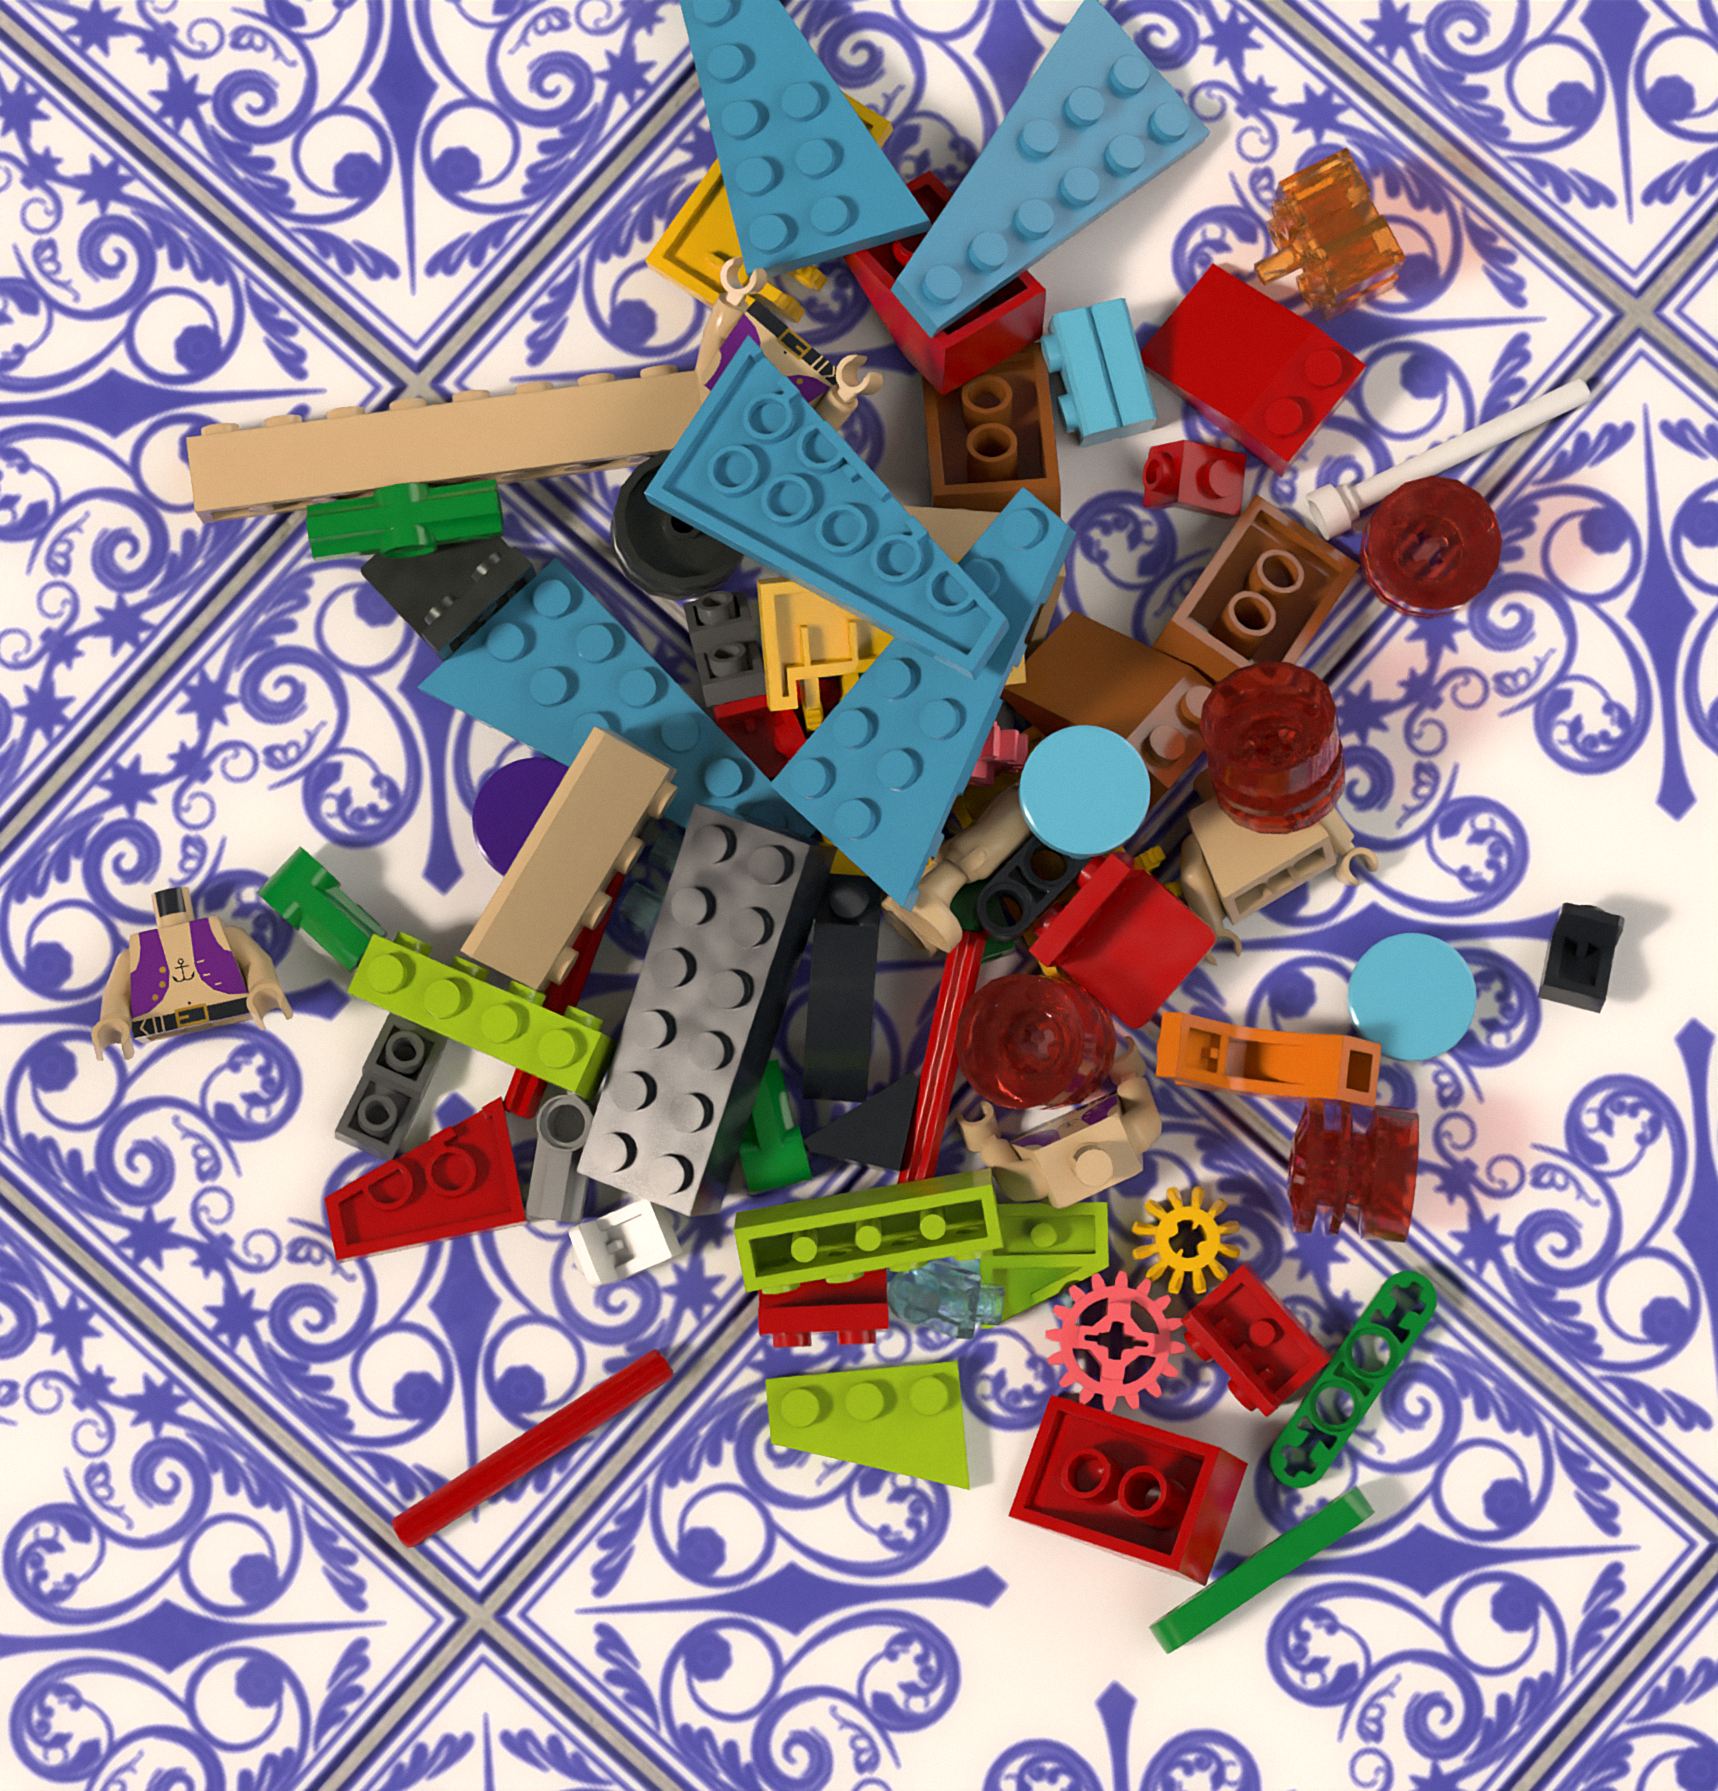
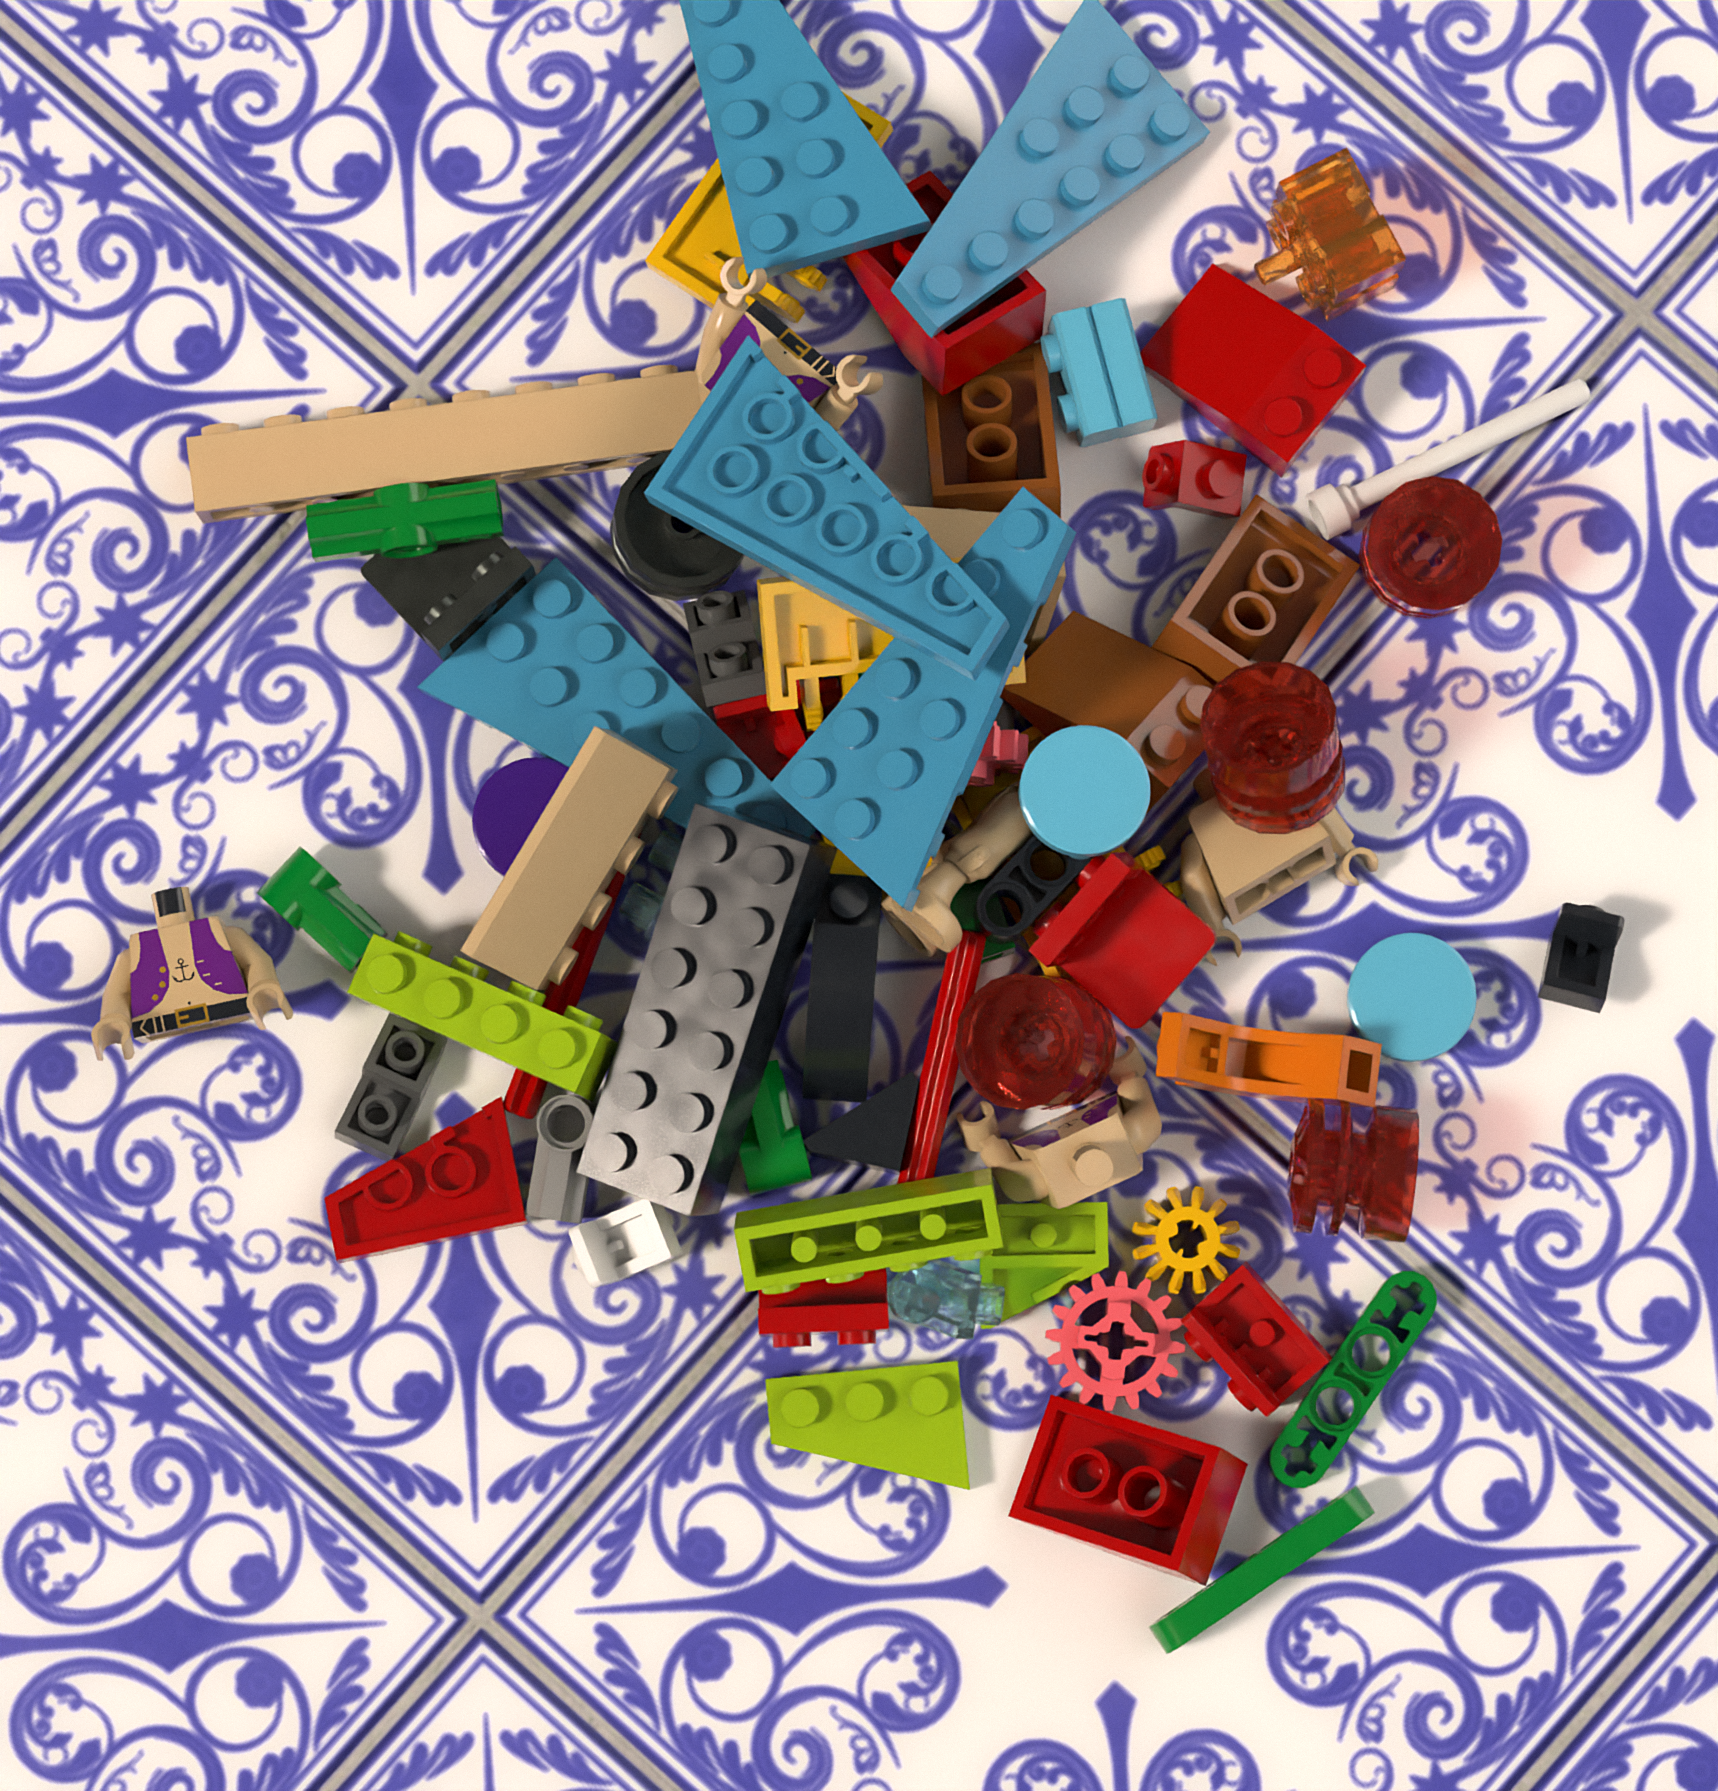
red axle [391,1349,674,1548] -> none

